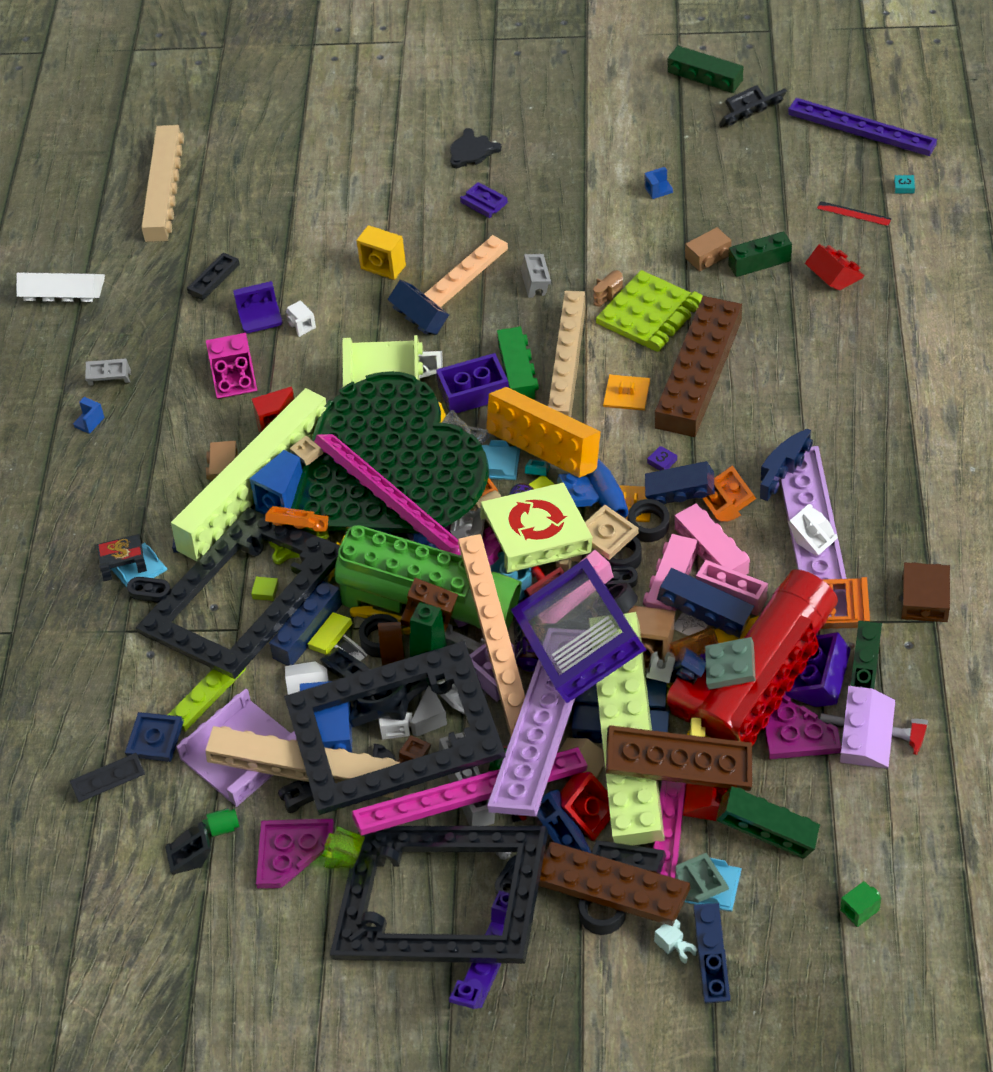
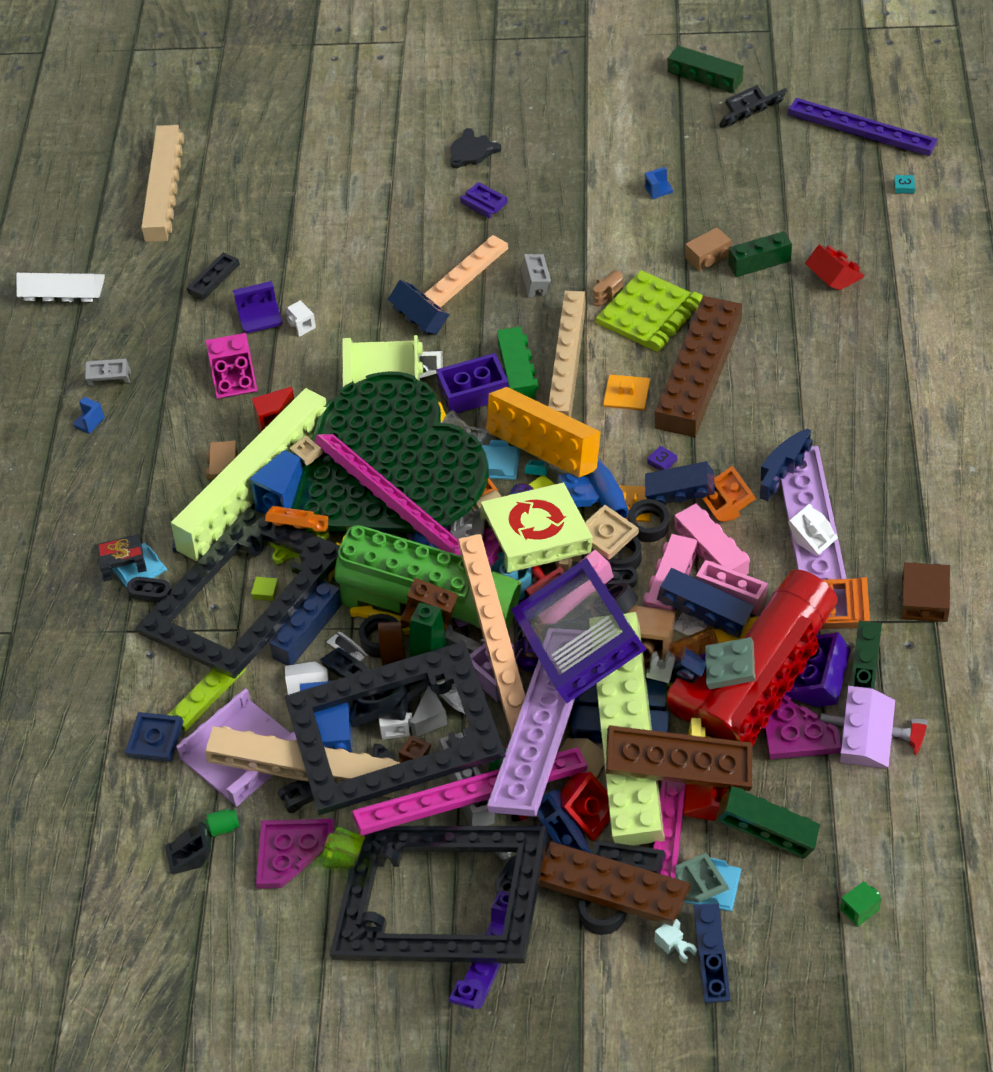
black plate [70,753,145,803] -> none
neon yellow tile [308,612,353,655] -> none
yellow brick [356,225,406,280] -> none
red sticker [817,201,891,226] -> none

